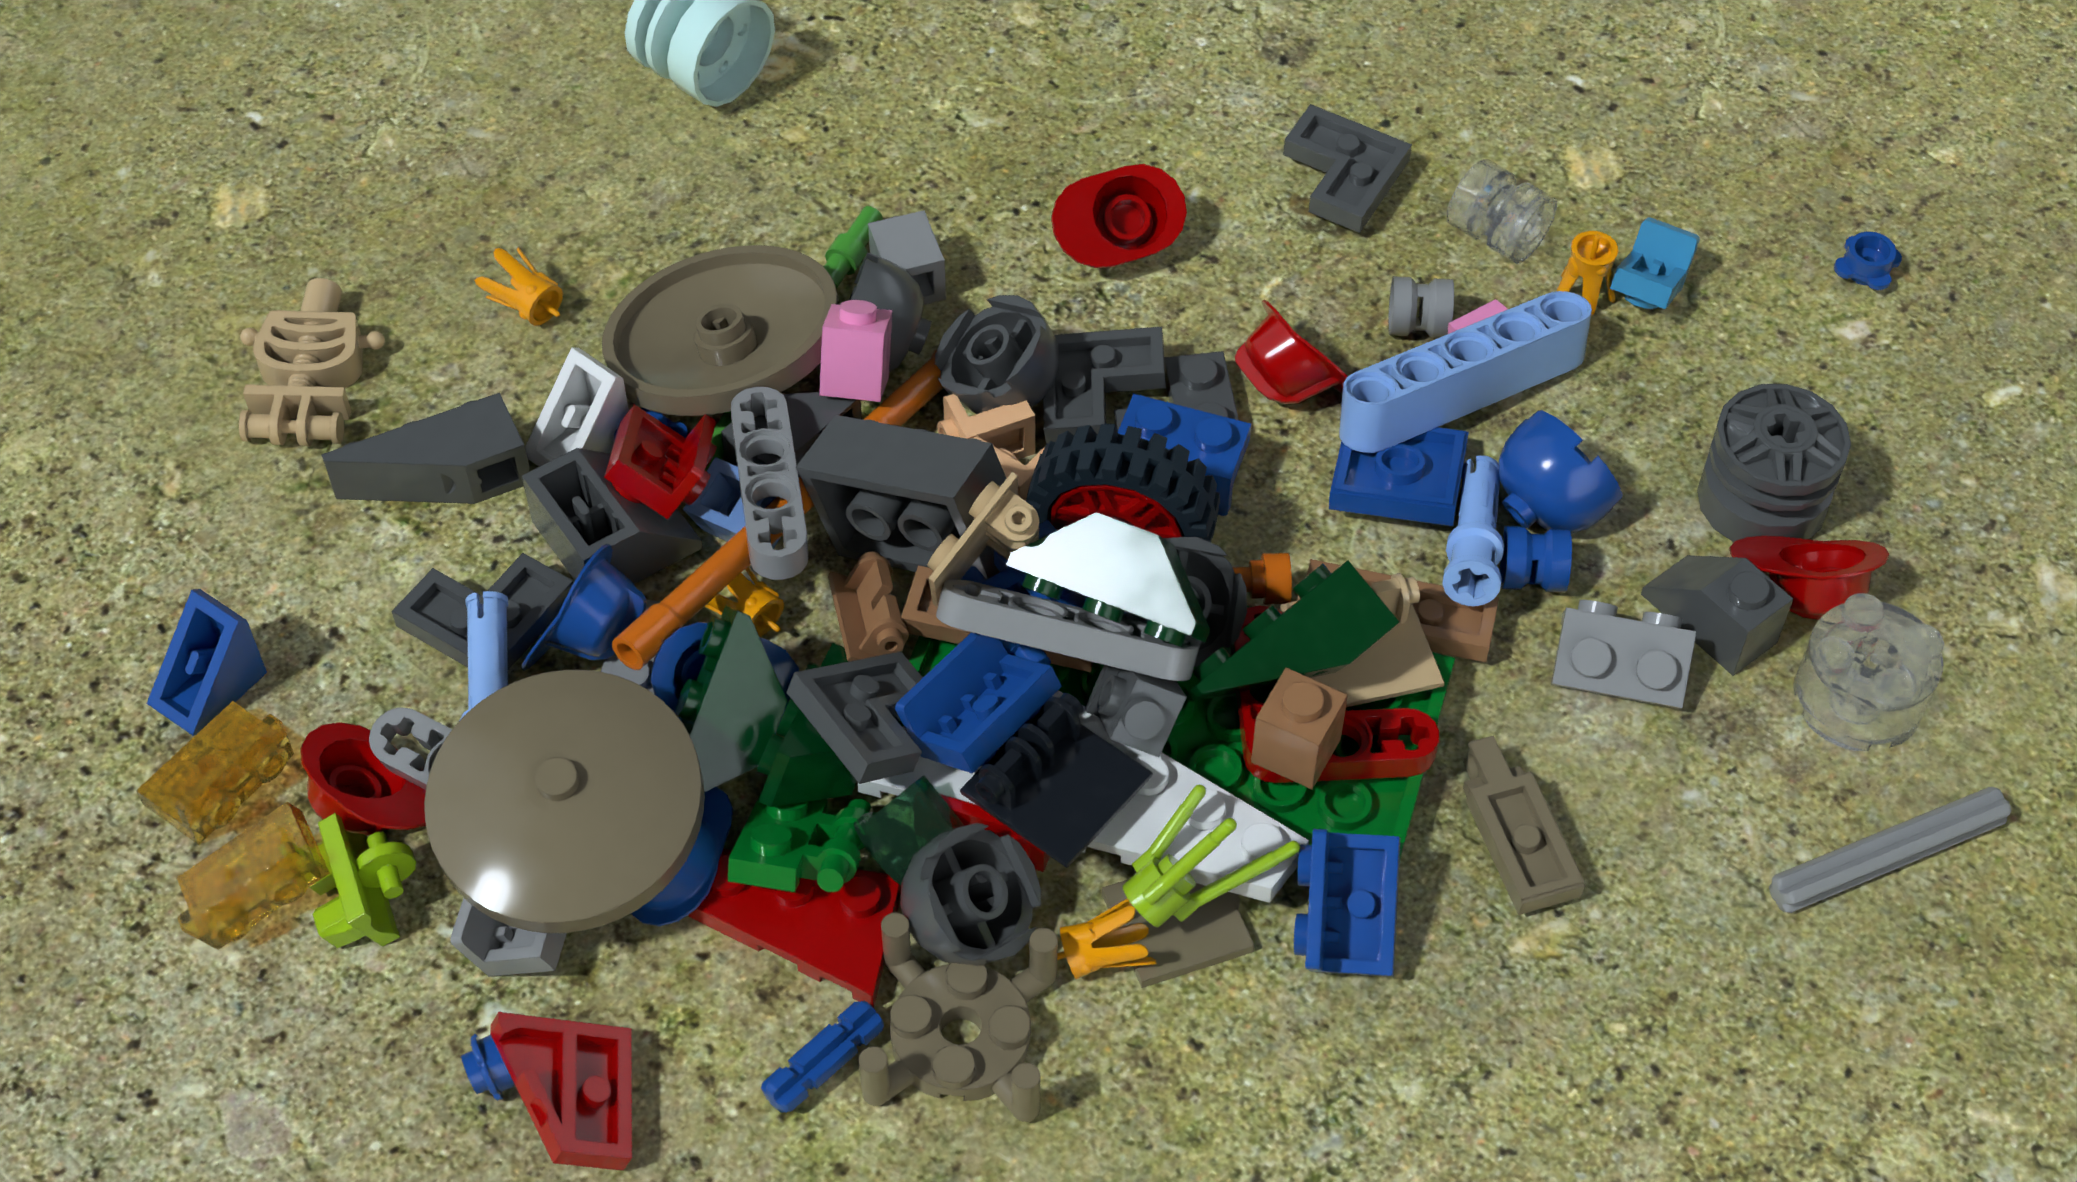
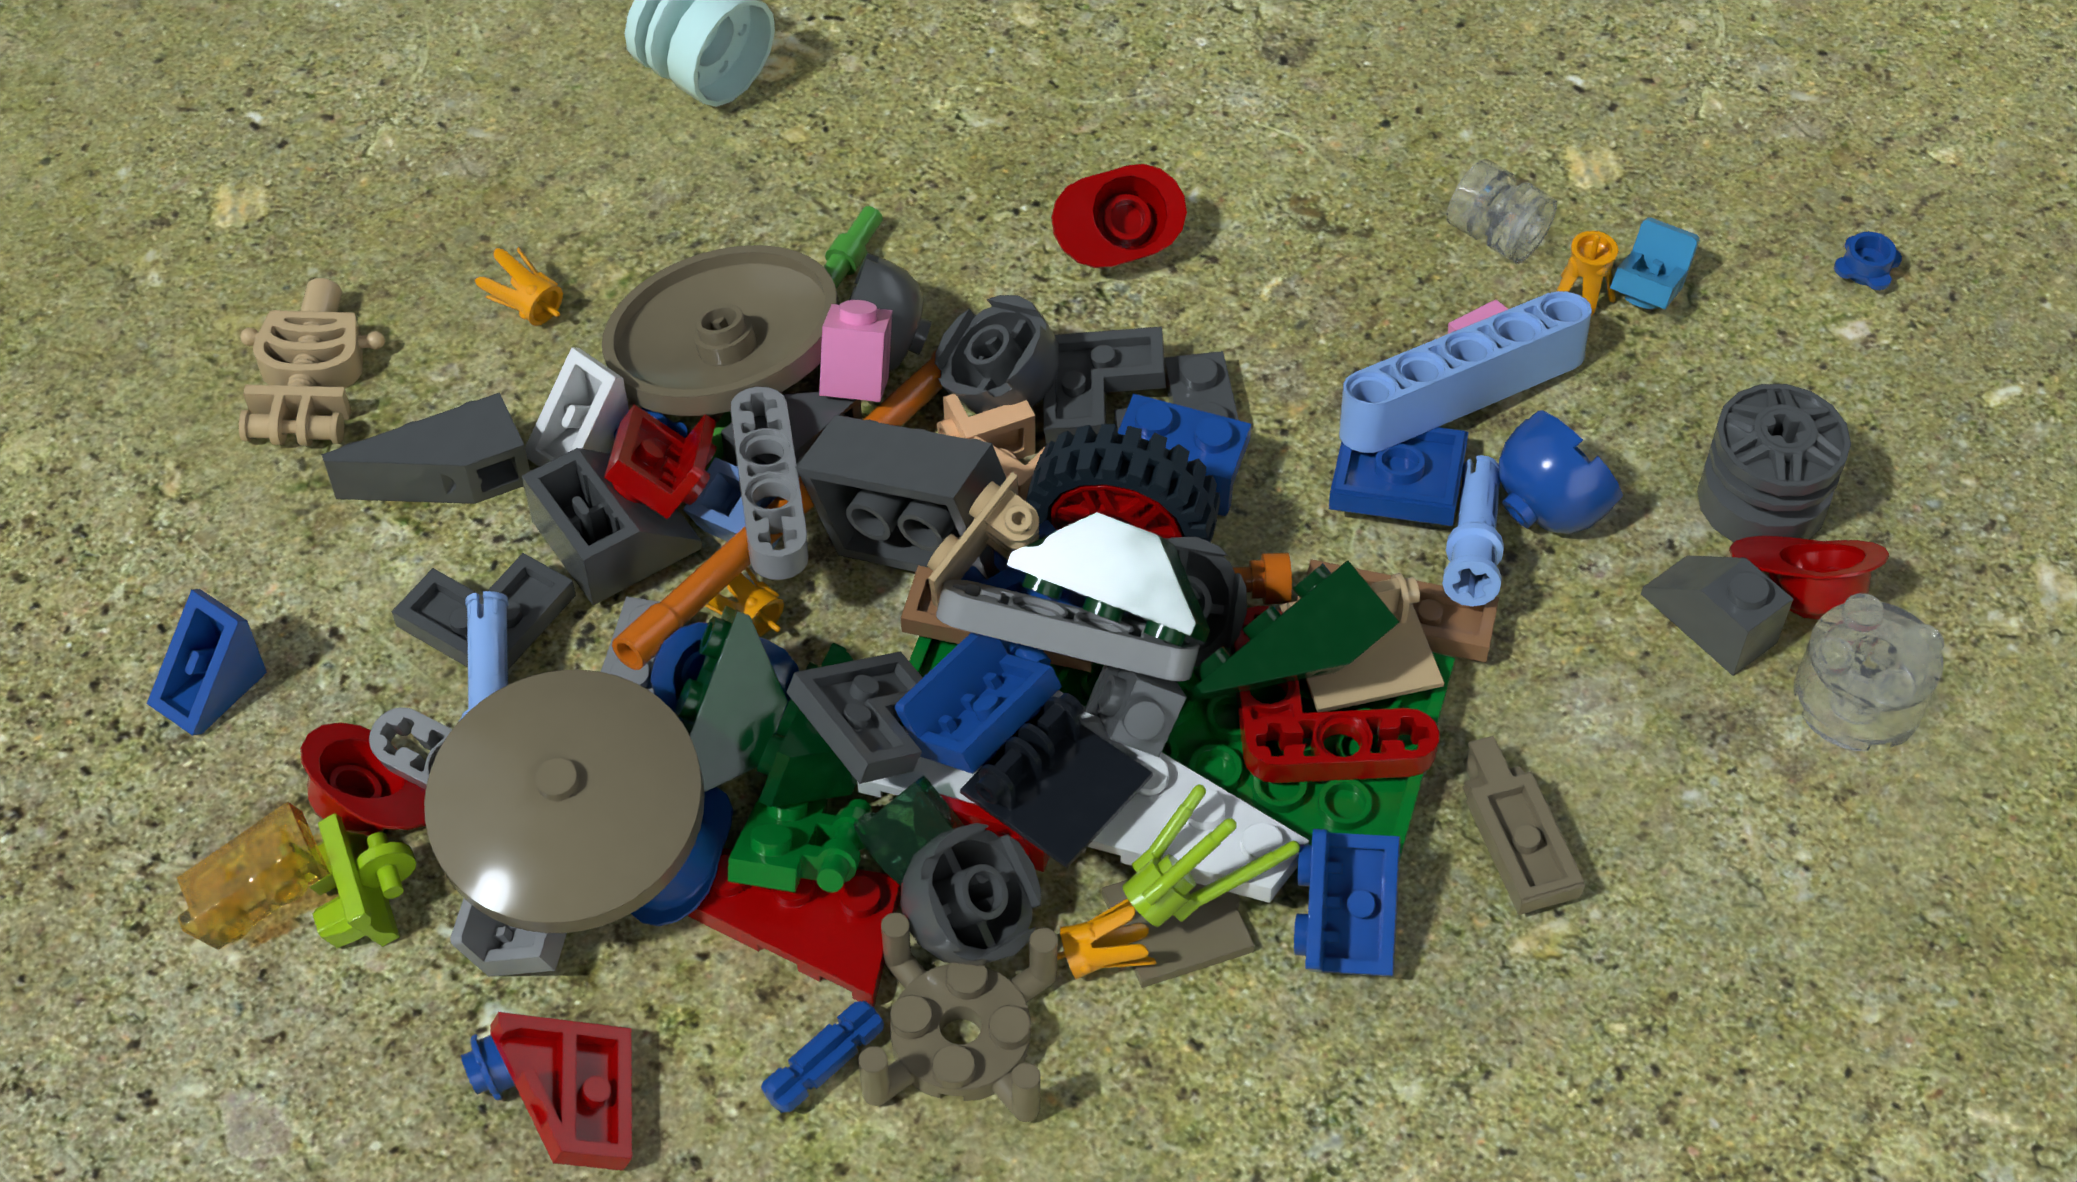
clear yellow bracket [136,701,294,845] -> none
blue piece [521,544,646,671] -> none
medium nougat hinge [828,552,909,661] -> none
light grey brick [868,210,946,305] -> none
red piece [1235,299,1348,404] -> none
medium nougat brick [1251,668,1348,789] -> none
dark grey plate [1283,104,1412,233] -> none
light grey wheel [1388,276,1454,338] -> none
blue wheel [1500,526,1572,593] -> none
light grey bracket [1551,600,1696,710] -> none
light grey axle [1769,787,2012,913] -> none

